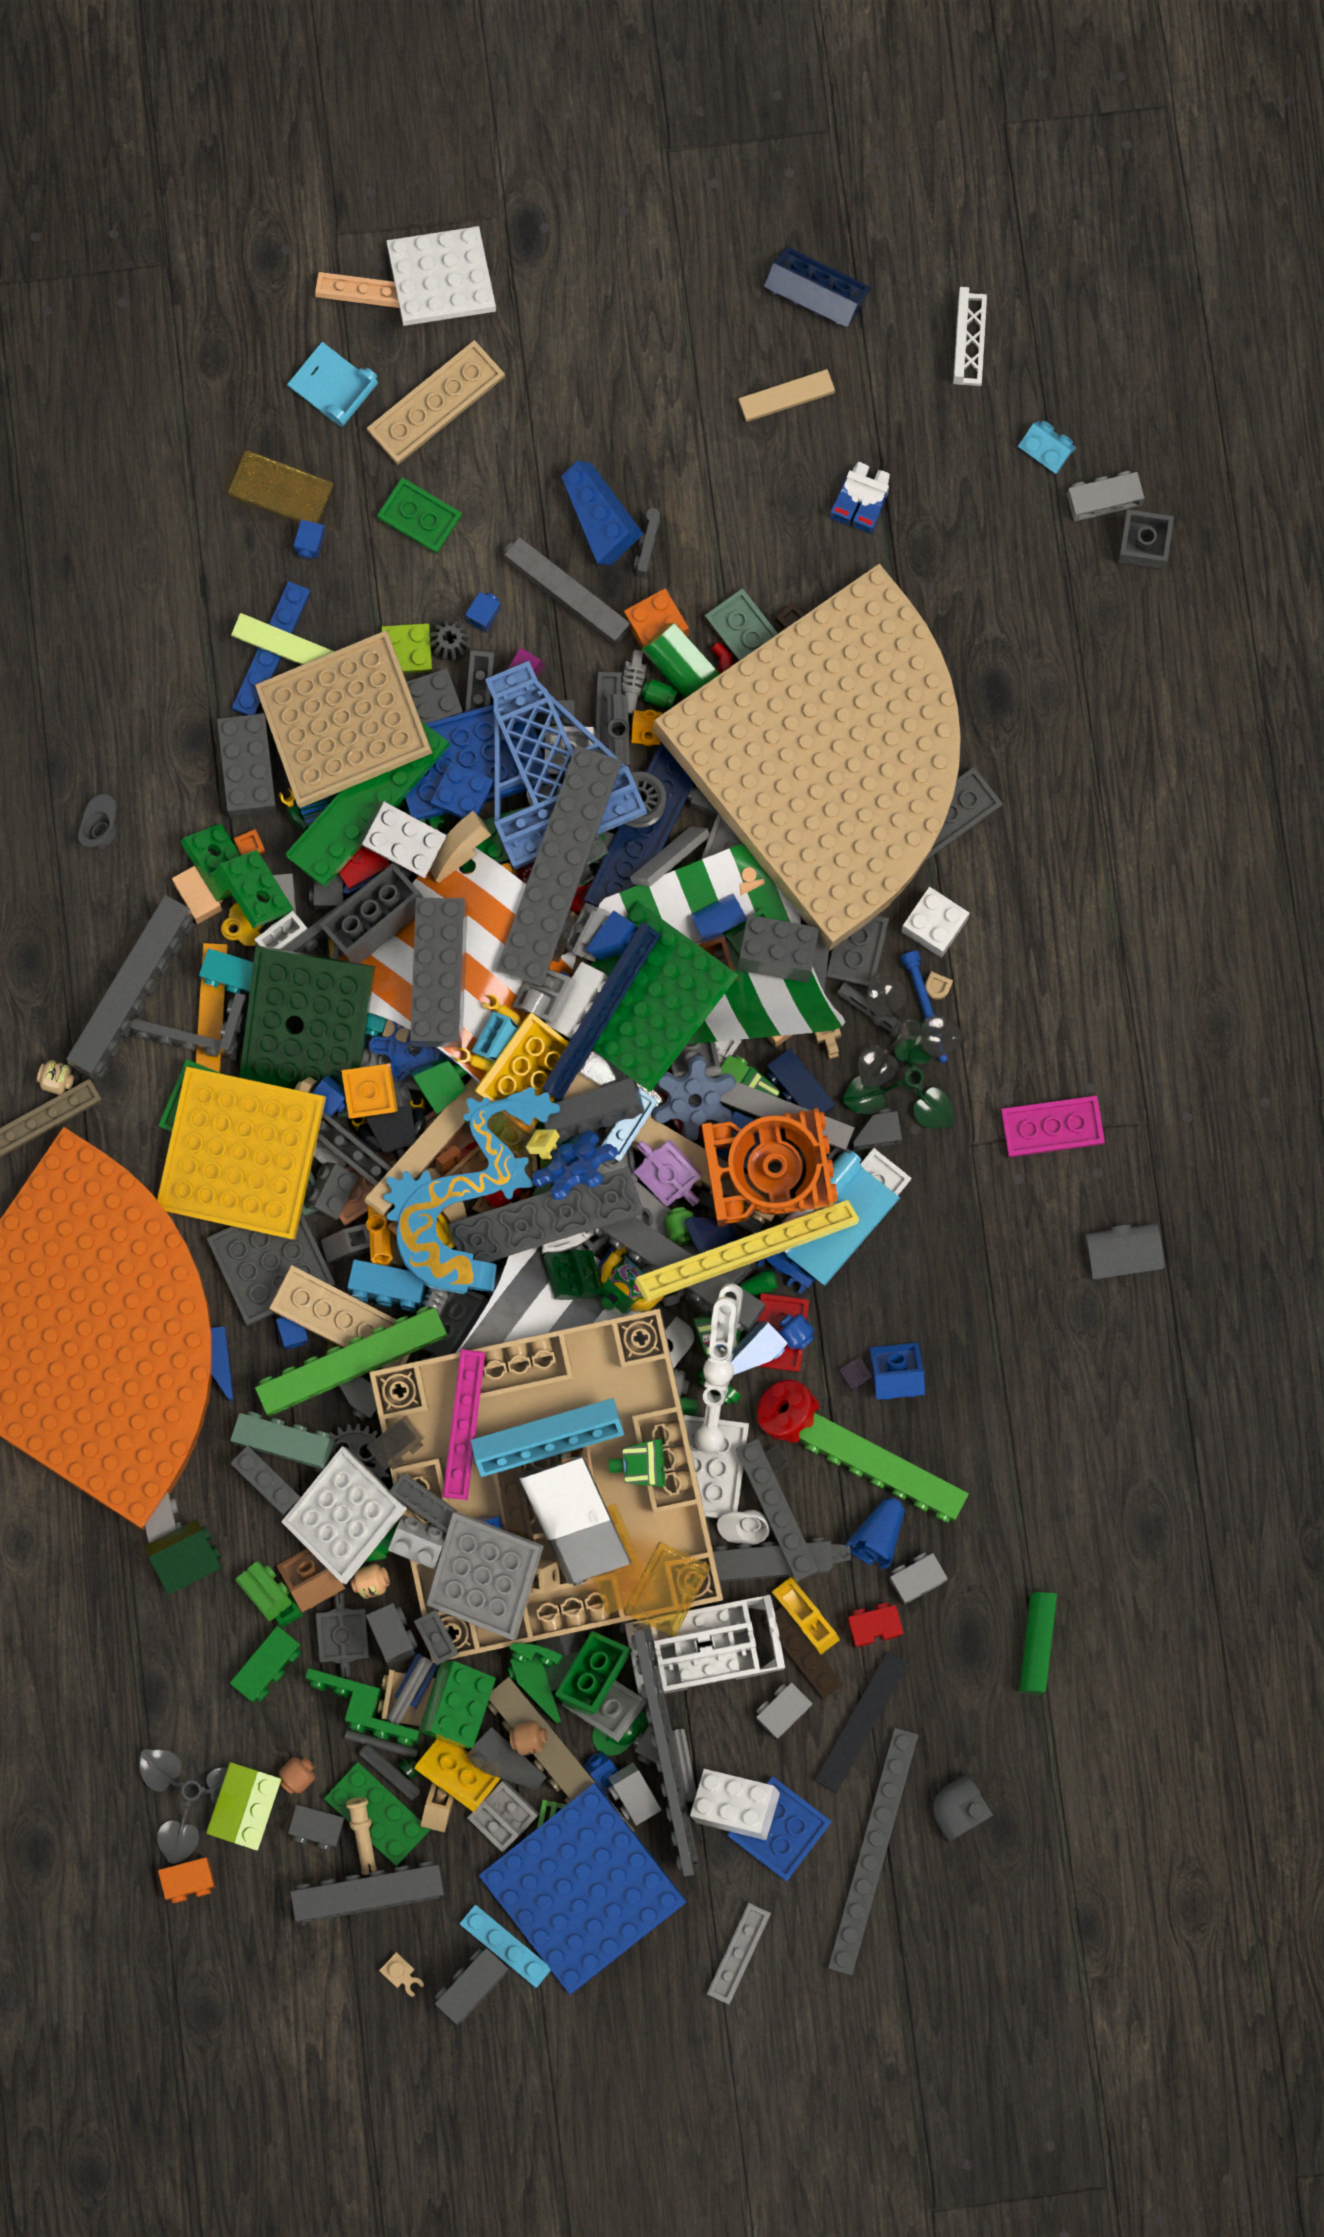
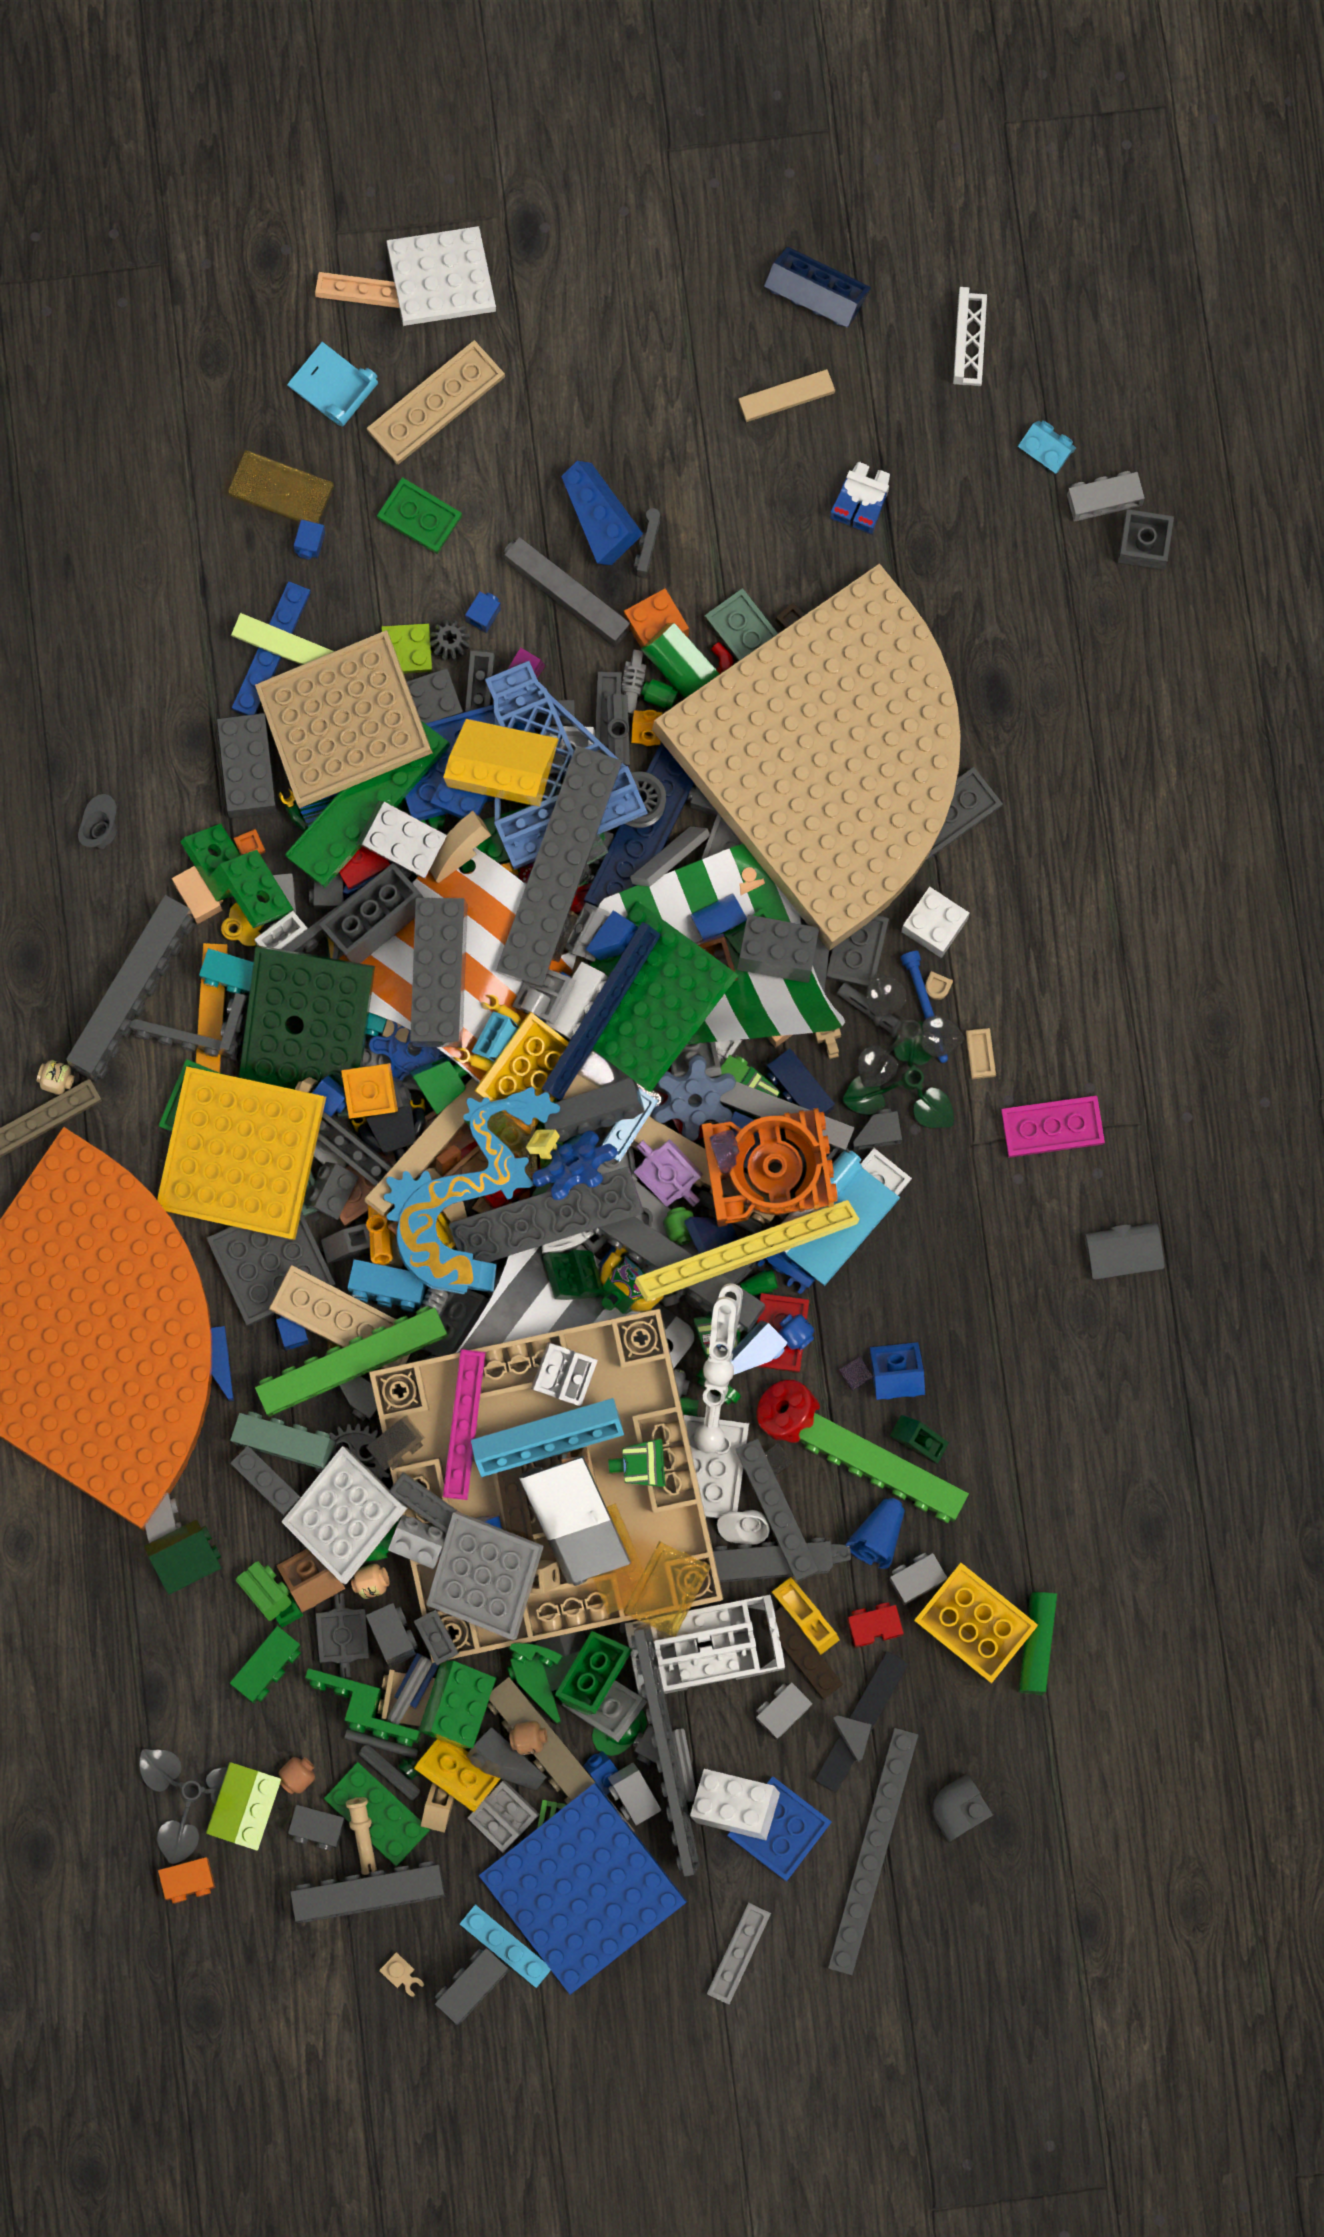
none -> yellow slope [443,719,559,807]
none -> slope [531,1342,598,1406]
none -> clear purple rock [709,1130,740,1174]
none -> dark grey slope [833,1715,871,1763]
none -> dark green slope [890,1415,949,1464]
none -> yellow slope [914,1563,1038,1684]
none -> tan tile [966,1028,996,1079]

